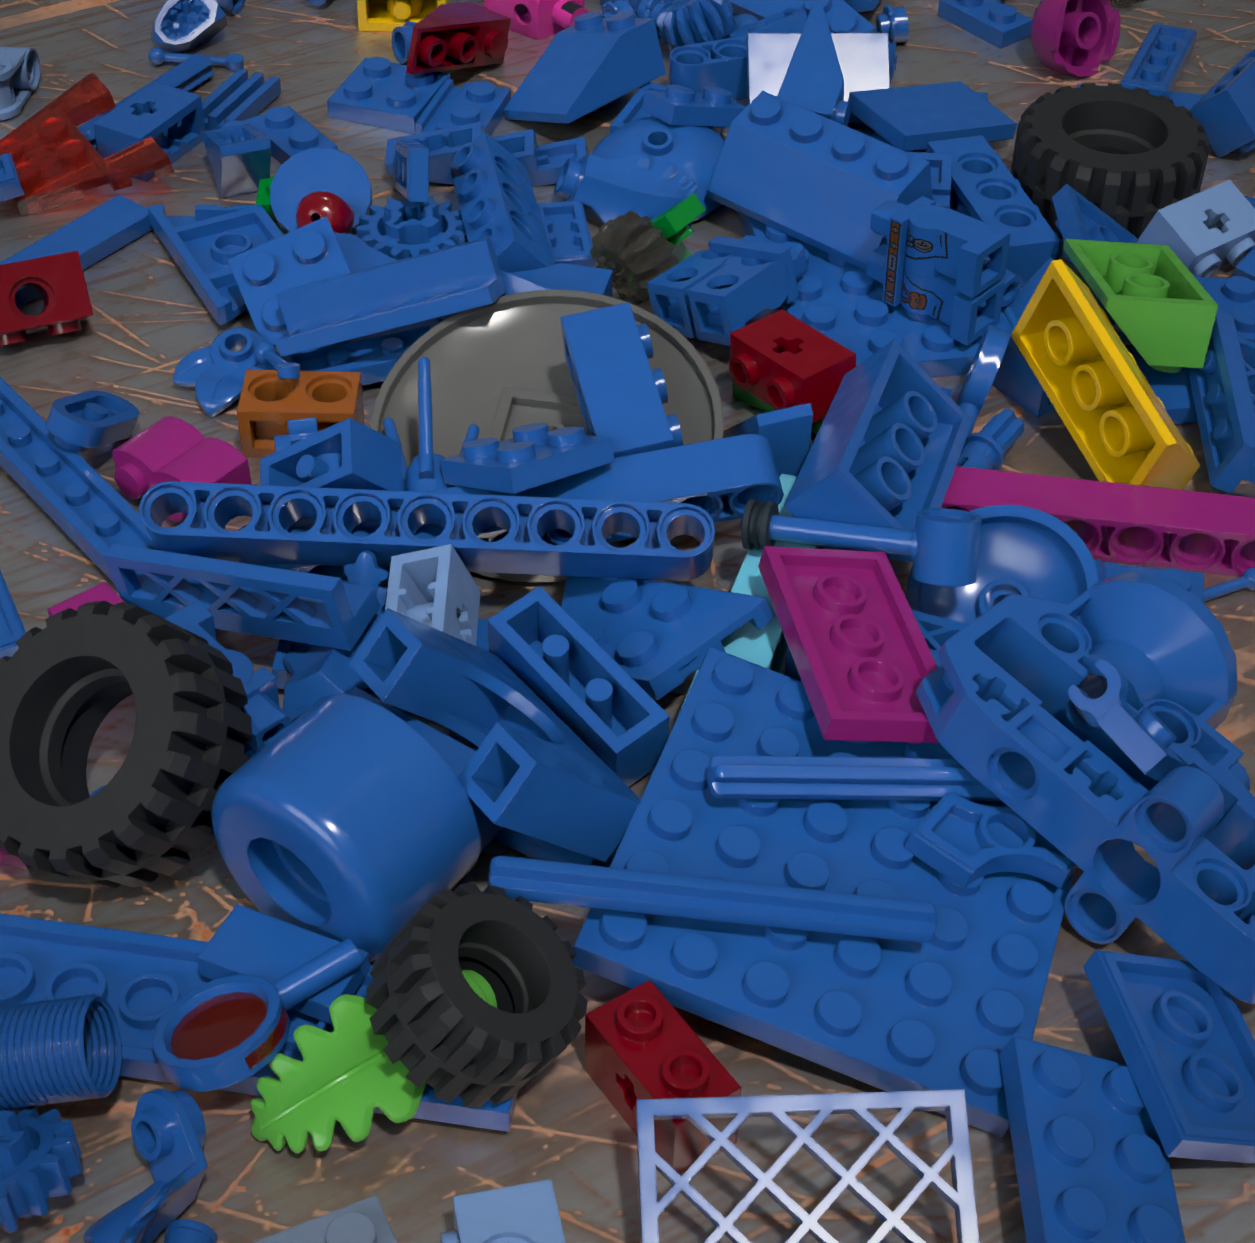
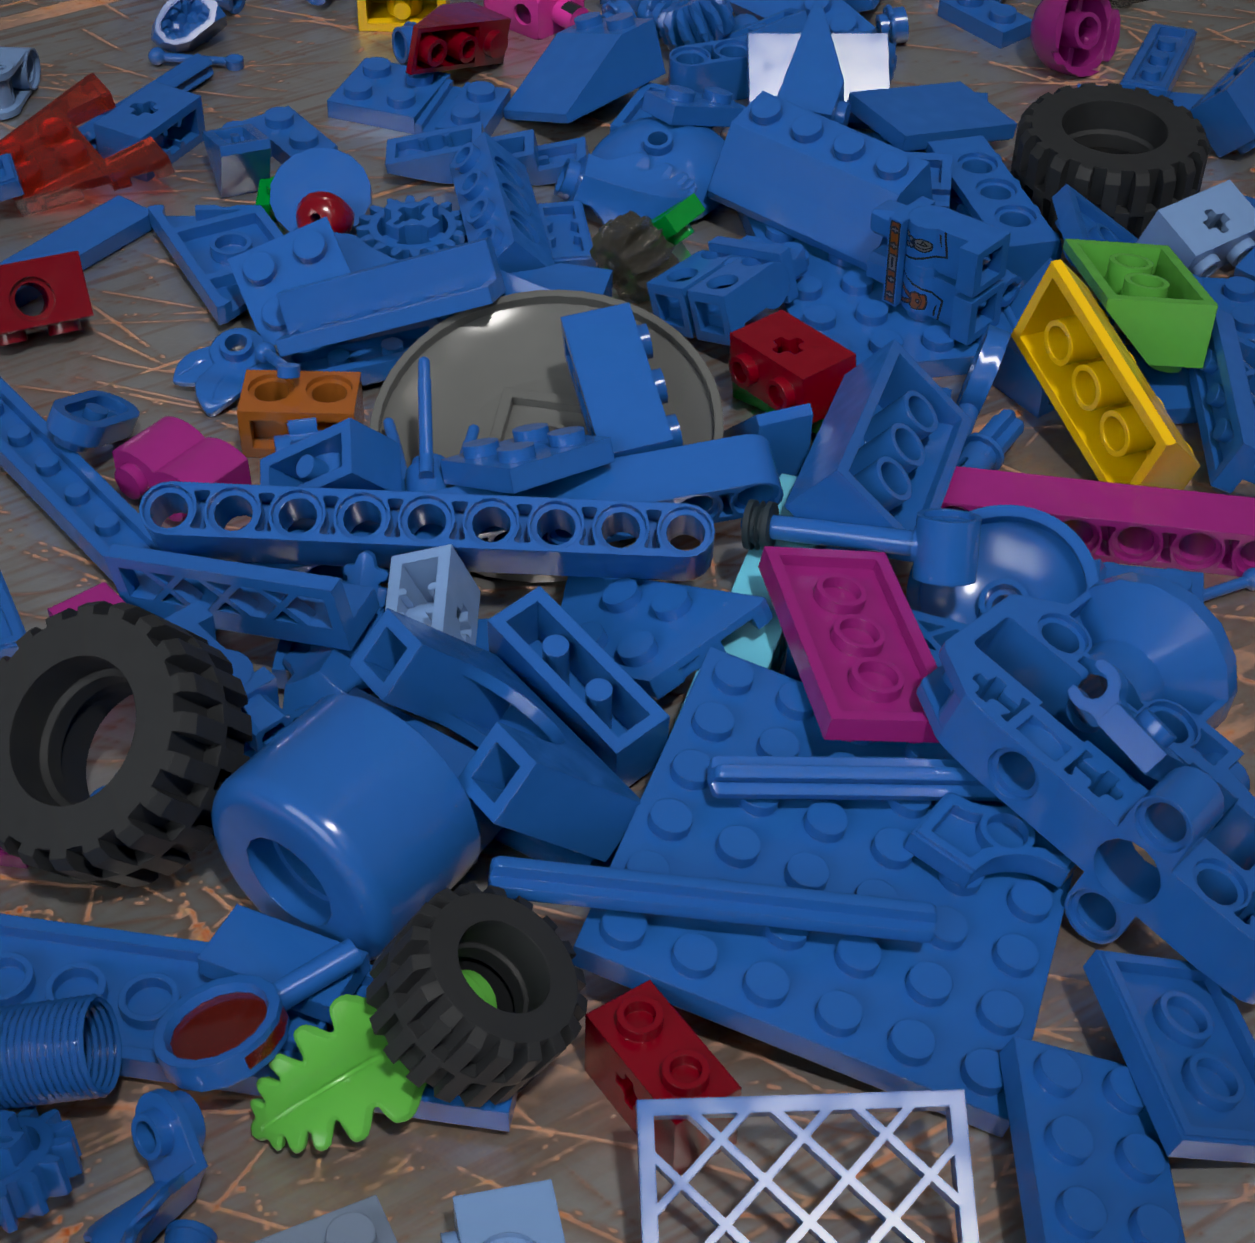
blue tile [202,69,281,130] -> none
blue tile [395,140,429,202] -> none

